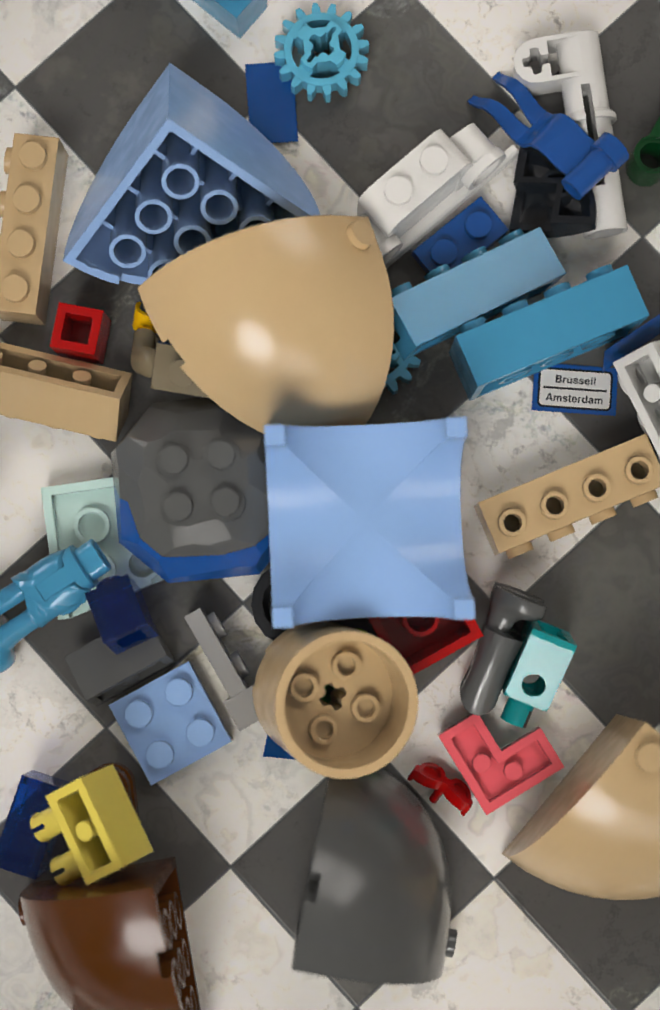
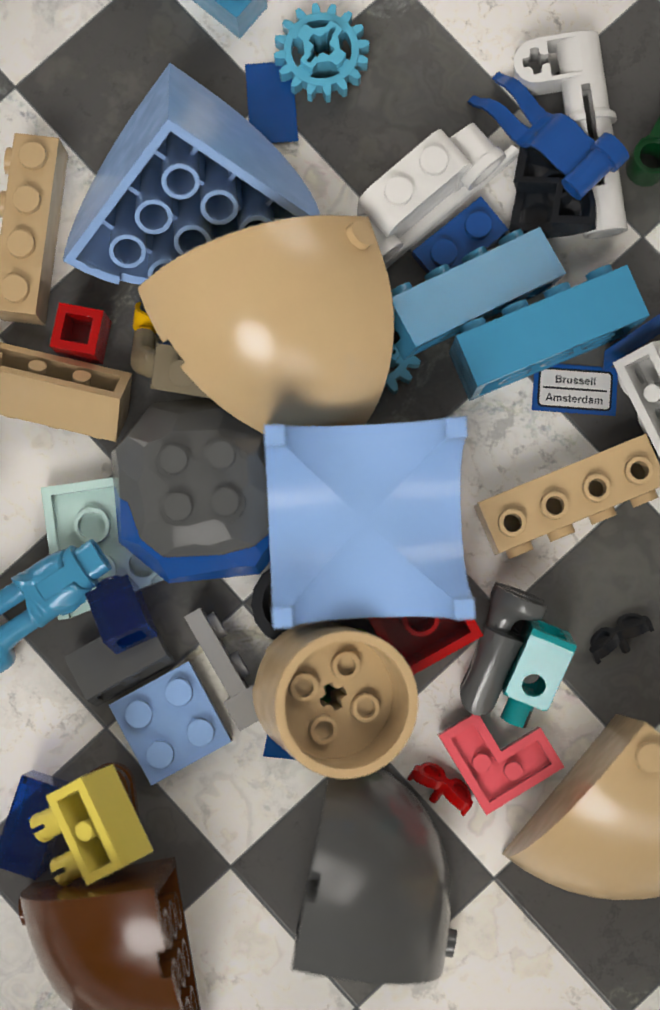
none -> black piece [589,613,655,665]

